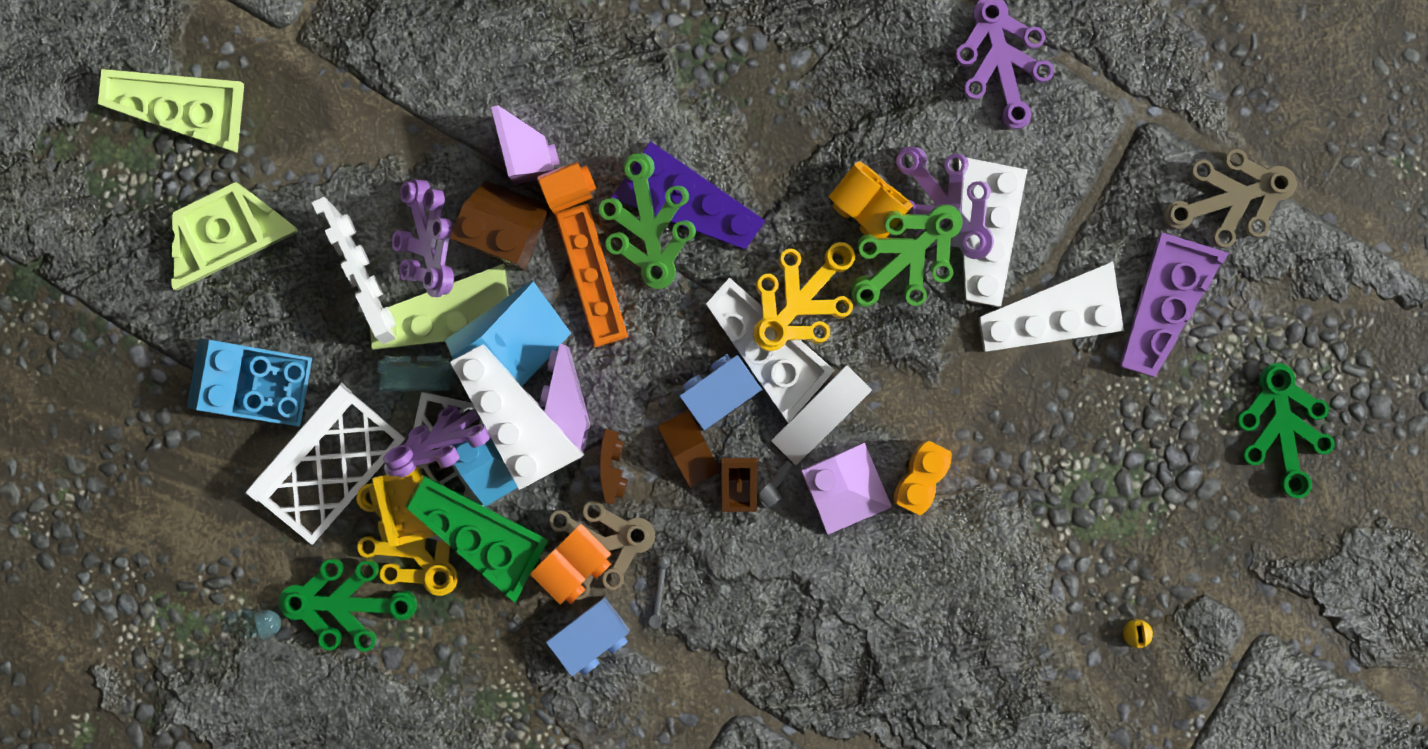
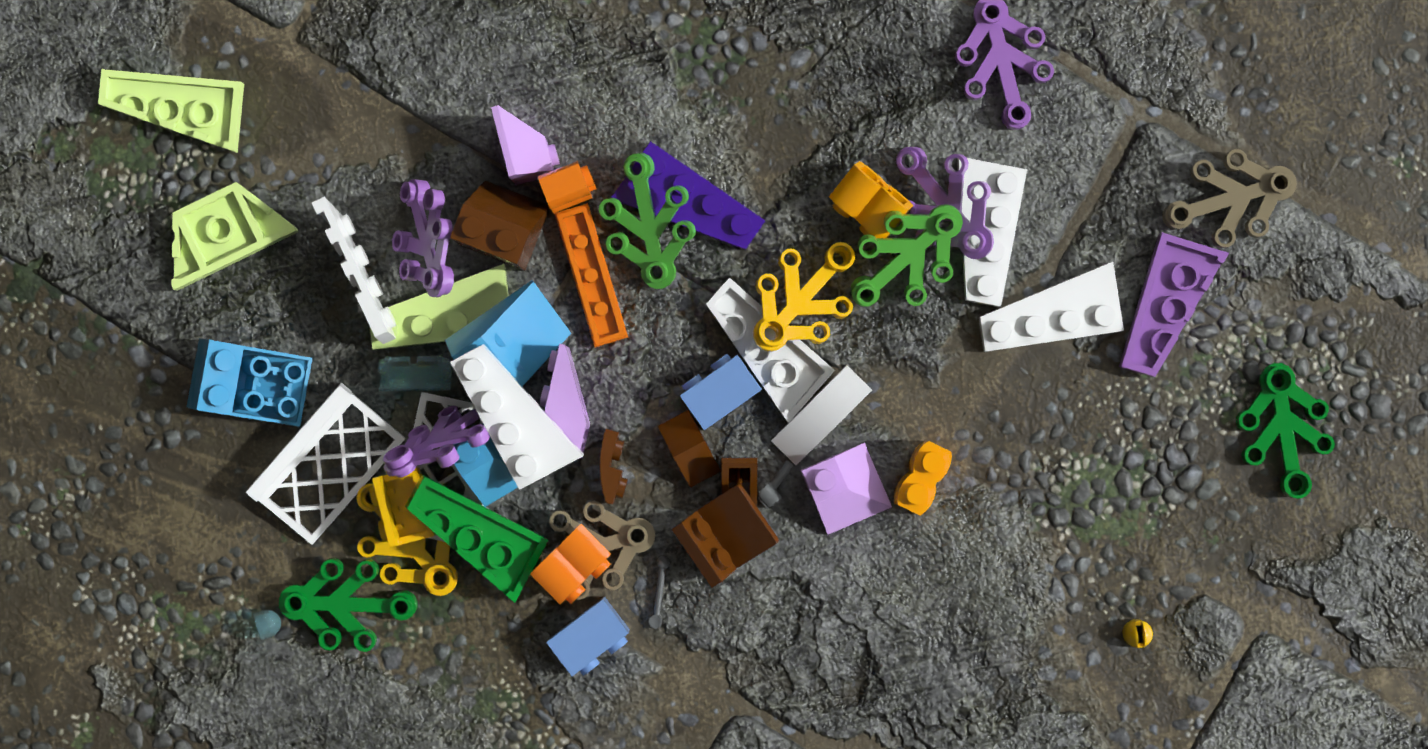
none -> reddish brown bracket [672,484,779,588]

